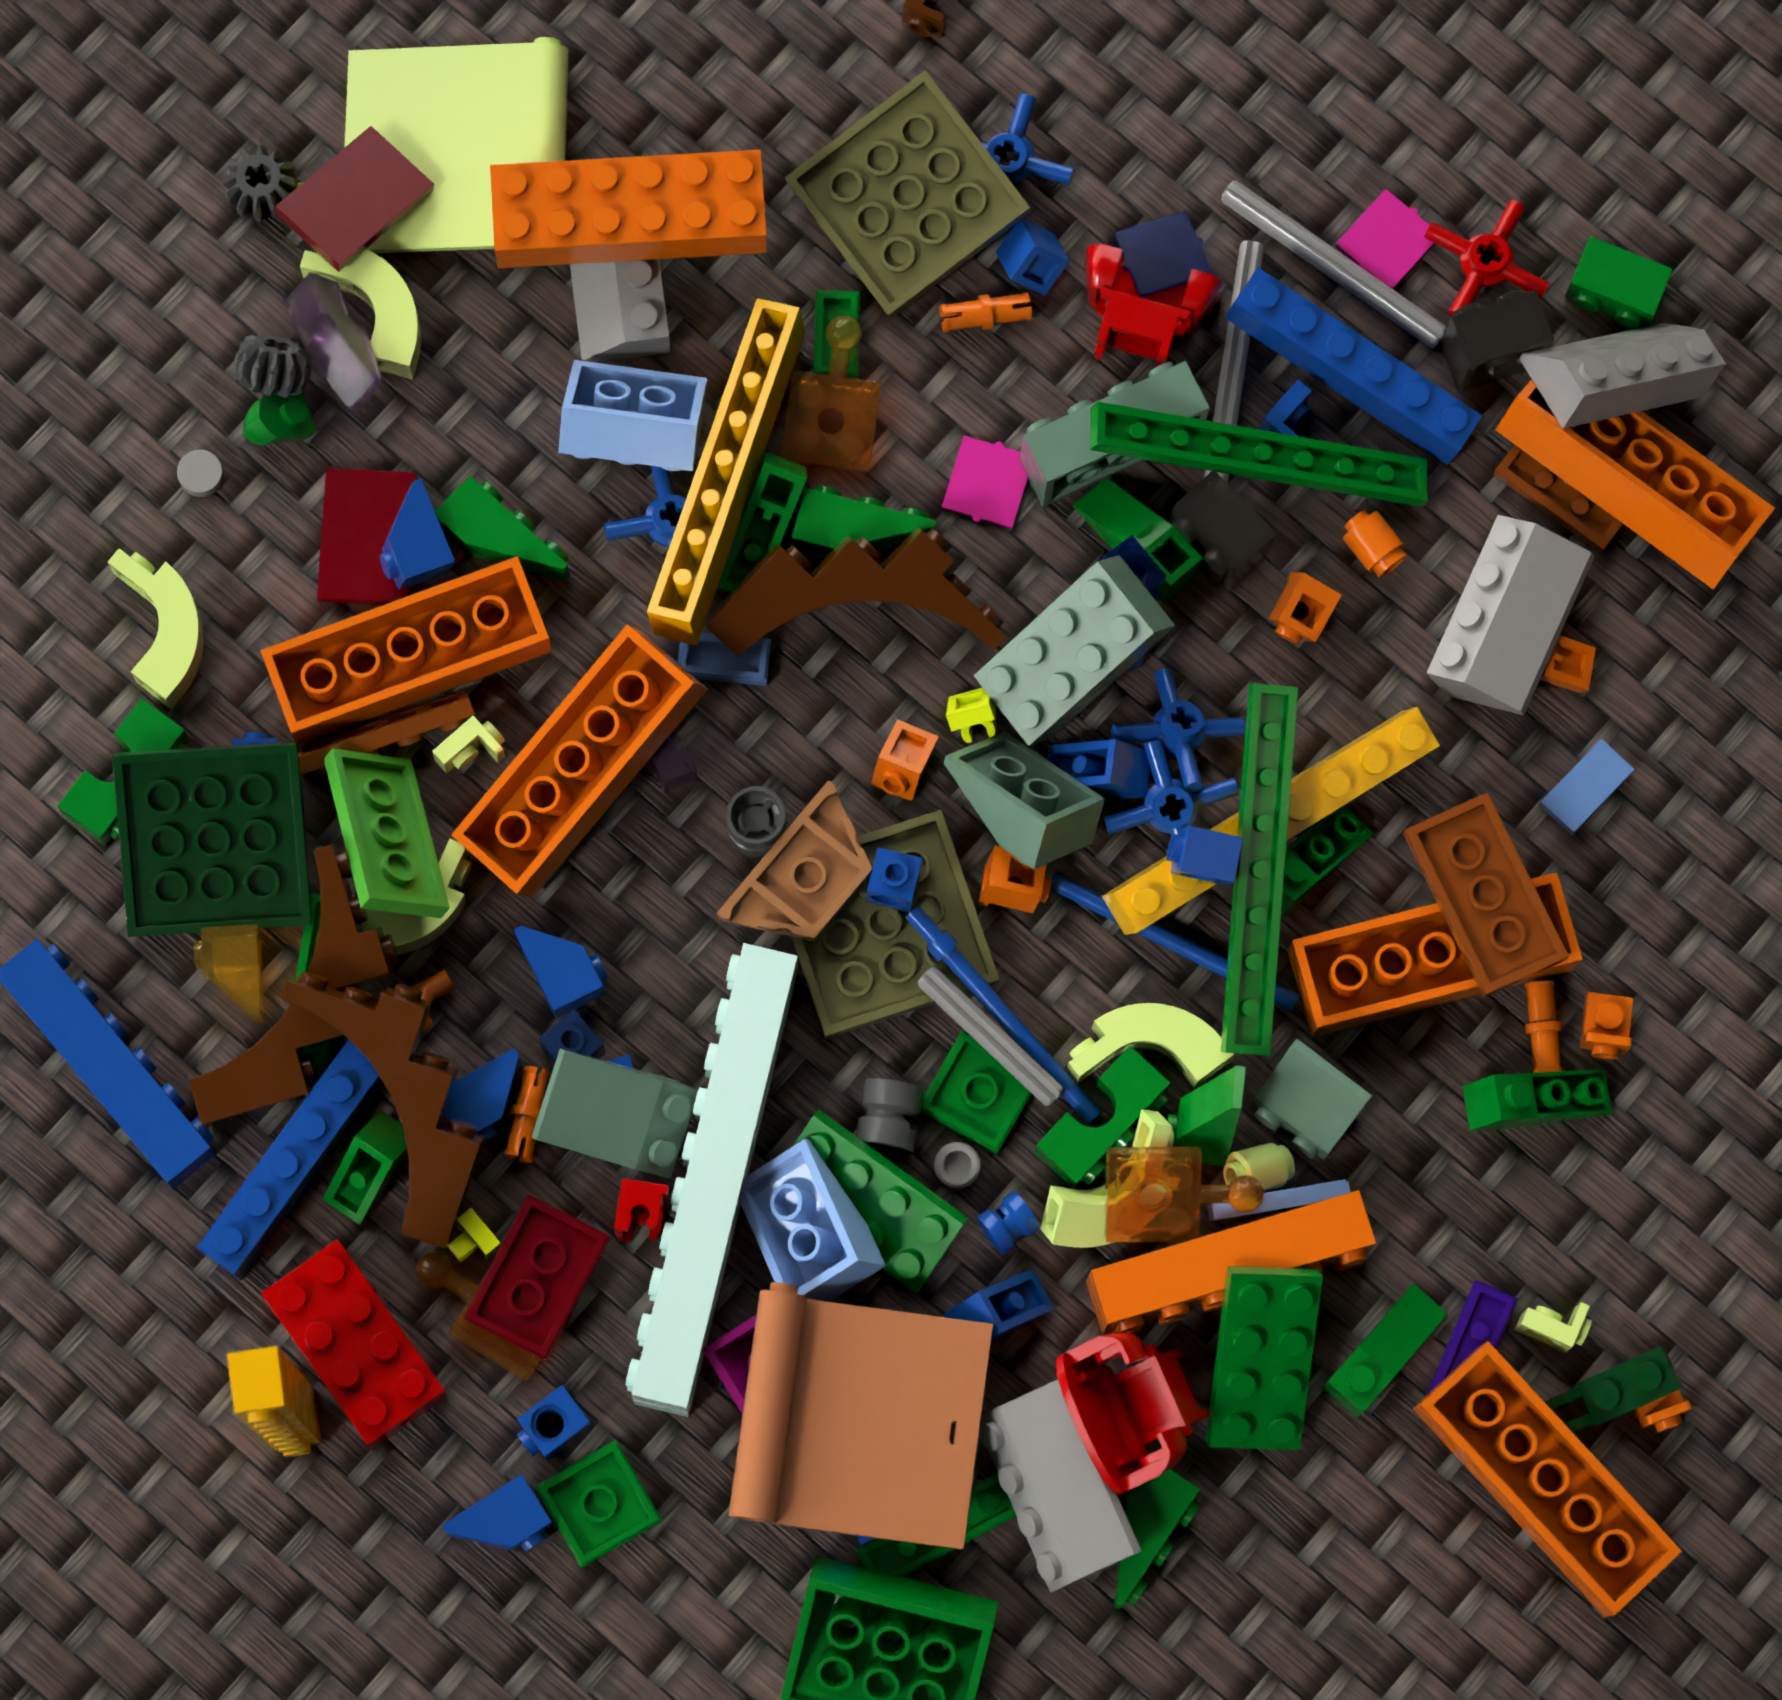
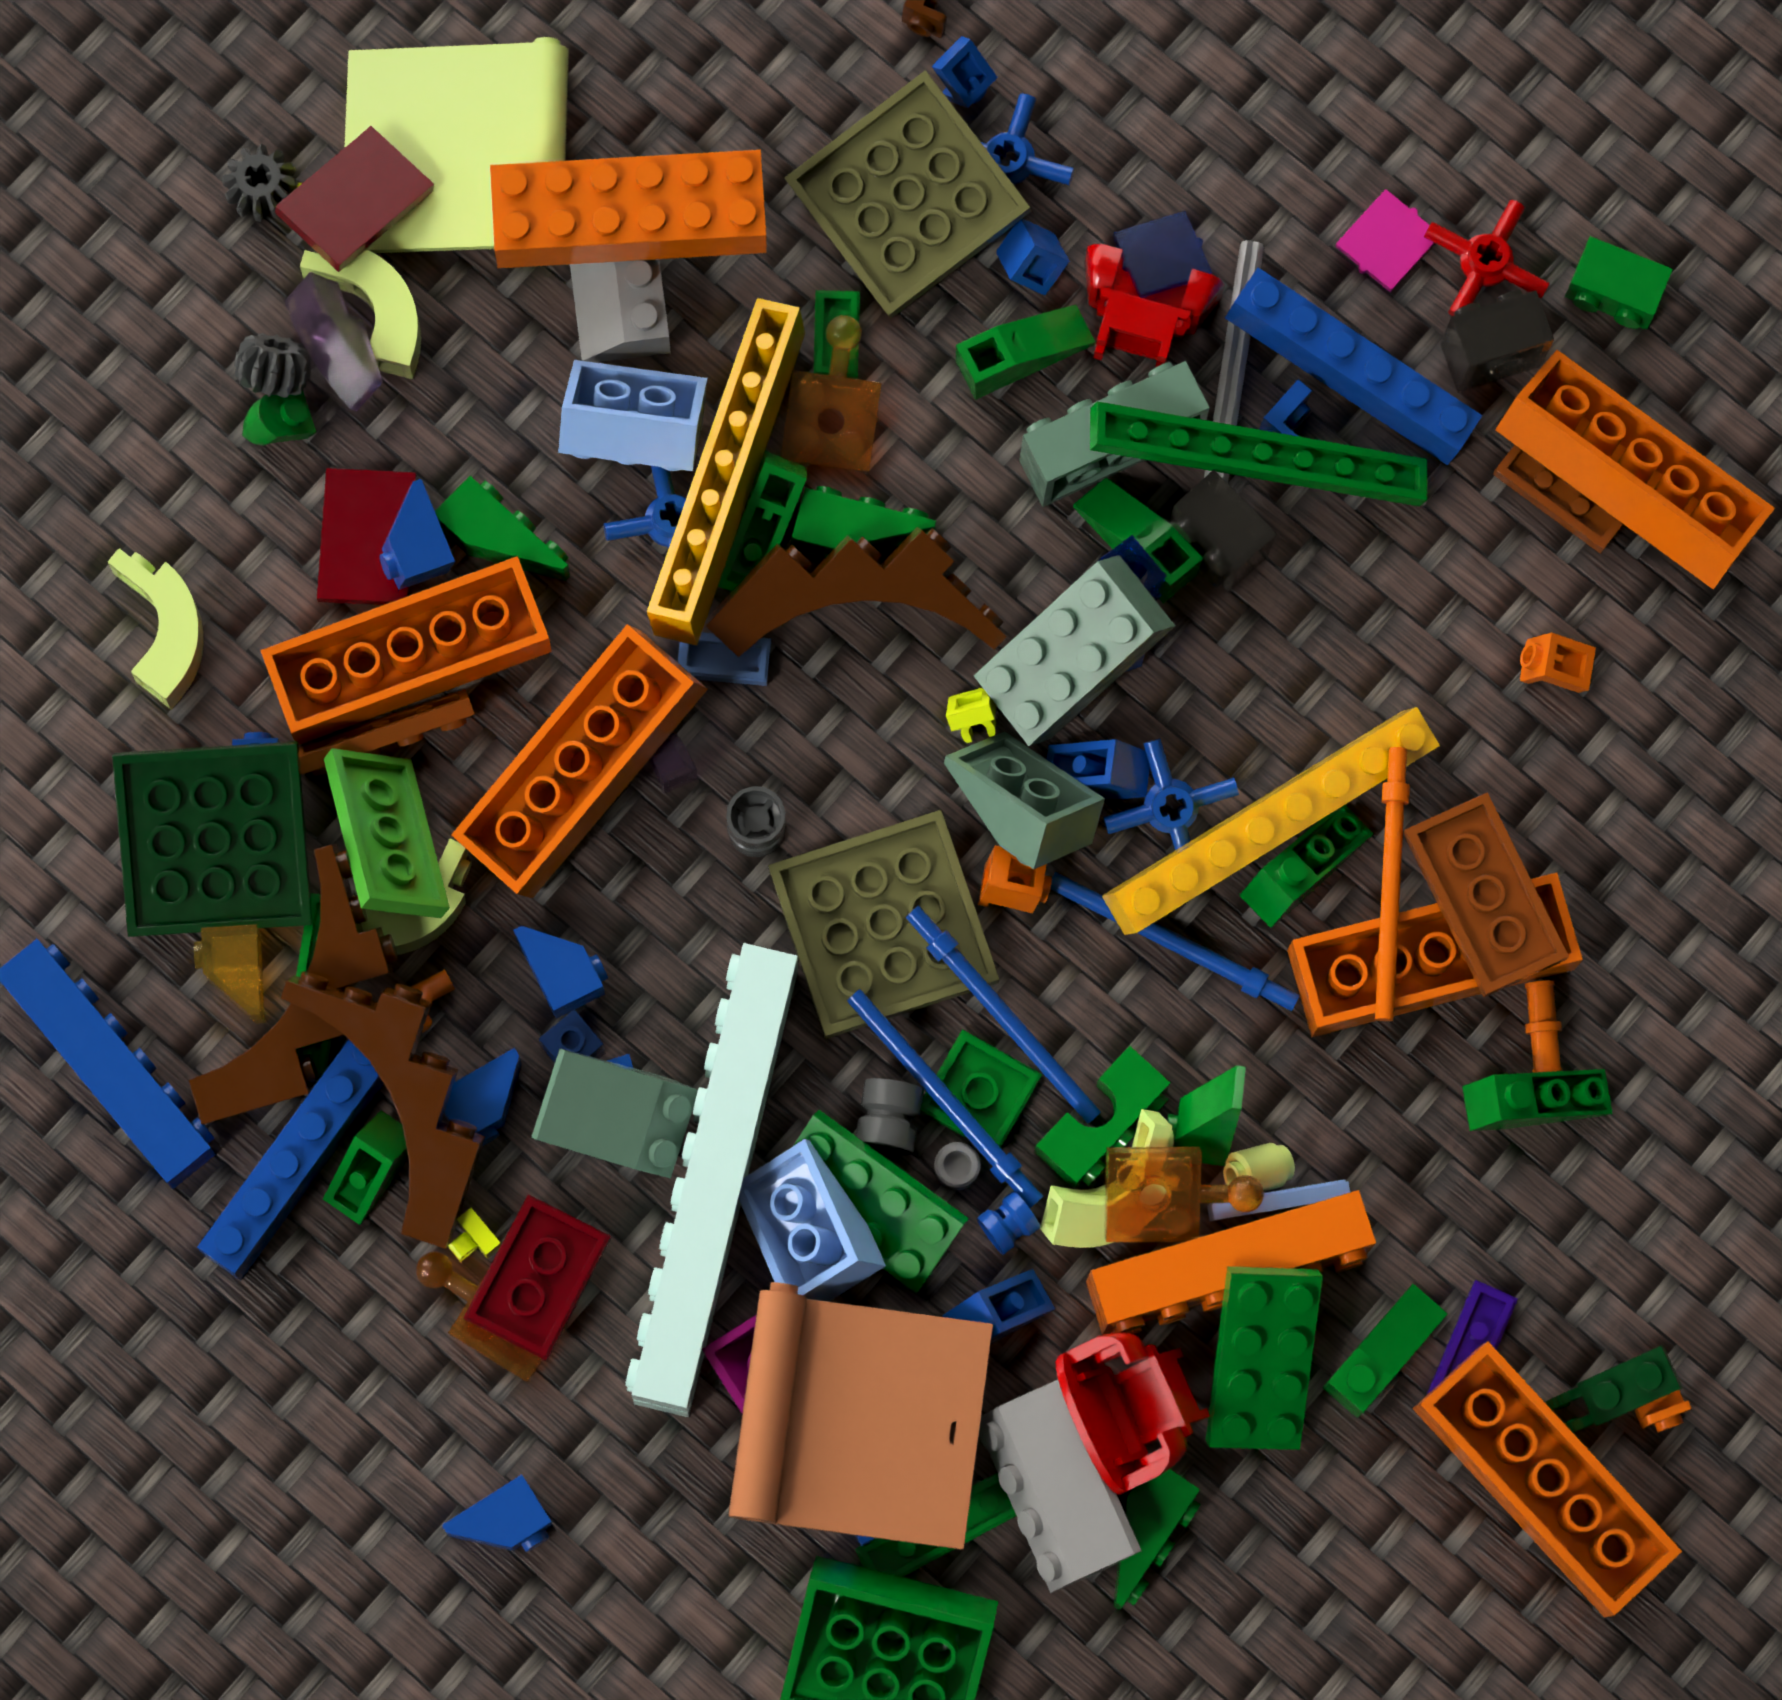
green arch [57,698,190,847] -> none
light grey tile [177,450,224,497] -> none
yellow brick [227,1346,322,1457] -> none
red brick [260,1239,448,1450] -> none
yellowish green bracket [432,716,505,774] -> none
orange pin [504,1066,552,1163] -> none
blue brick [516,1385,592,1461] -> none
green tile [535,1440,663,1569] -> none
red hinge [614,1178,671,1243] -> none
medium nougat wing [716,780,872,942] -> none
blue brick [866,847,922,913] -> none
orange bracket [871,719,939,801] -> none
light grey axle [918,967,1063,1106] -> none
orange pin [939,292,1032,333] -> none
dark pink piece [941,435,1028,530] -> none
yellowish green arch [1066,1003,1234,1089] -> none
blue bar [1111,668,1245,792] -> none
blue brick [1167,826,1243,885] -> none
light grey axle [1221,180,1446,348] -> none
green plate [1221,683,1298,1056] -> none
sand green slope [1251,1039,1372,1160] -> none
orange brick [1268,572,1342,645] -> none
orange brick [1343,510,1408,578] -> none
light grey slope [1427,515,1595,715] -> none
yellowish green bracket [1514,1302,1592,1353] -> none
light grey slope [1520,323,1726,429] -> none
medium blue tile [1539,739,1635,836] -> none
orange bracket [1580,992,1633,1060] -> none
none -> blue bar [847,989,1044,1208]
none -> blue bracket [931,36,998,108]
none -> green slope [956,304,1096,400]
none -> orange bar [1375,747,1410,1021]

